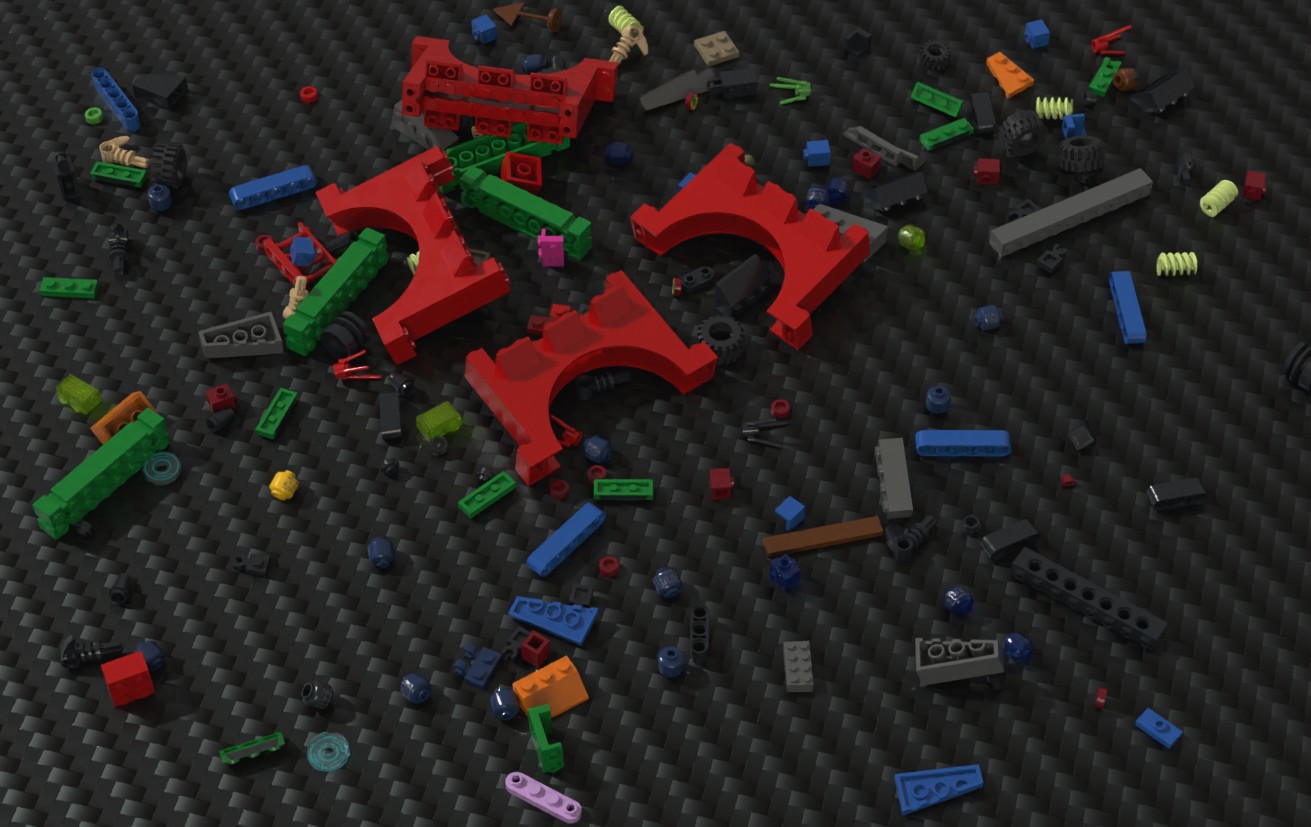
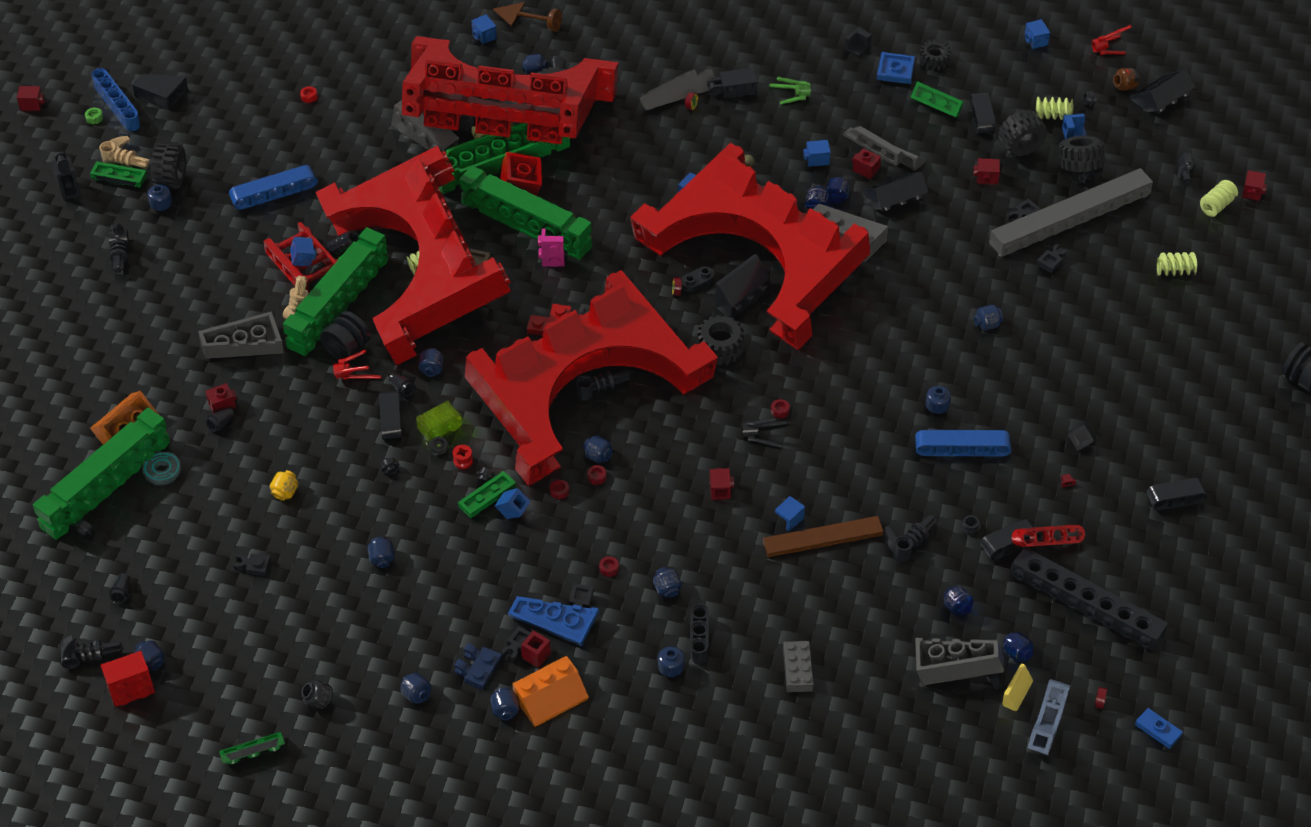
green plate [39,277,99,298] -> none
clear neon green brick [55,374,102,415] -> none
dark red tile [255,235,274,252] -> none
green plate [255,388,299,440] -> none
clear light blue tile [307,732,349,772] -> none
lavender plate [506,772,582,824] -> none
blue beam [526,502,606,577] -> none
green panel [528,704,564,773] -> none
red plant [550,414,582,448] -> none
green plate [594,479,653,500] -> none
clear blue head [606,141,632,166] -> none
yellowish green piece [608,6,644,37] -> none
tan piece [609,25,648,65] -> none
dark tan plate [694,31,739,66] -> none
clear blue brick [769,554,801,591] -> none
dark grey wedge [875,438,913,519] -> none
blue wing [894,764,983,816] -> none
clear neon green head [898,224,925,251] -> none
green plate [920,118,974,151] -> none
orange wing [986,52,1034,99] -> none
green plate [1088,57,1122,97] -> none
blue beam [1109,271,1146,344] -> none
none -> dark red brick [17,86,45,111]
none -> dark blue head [418,348,444,377]
none -> red wheel [453,445,473,469]
none -> blue brick [495,488,531,519]
none -> blue plate [877,52,915,84]
none -> light yellow slope [1002,664,1033,711]
none -> red beam [1012,525,1085,547]
none -> sand blue arch [1027,679,1070,755]

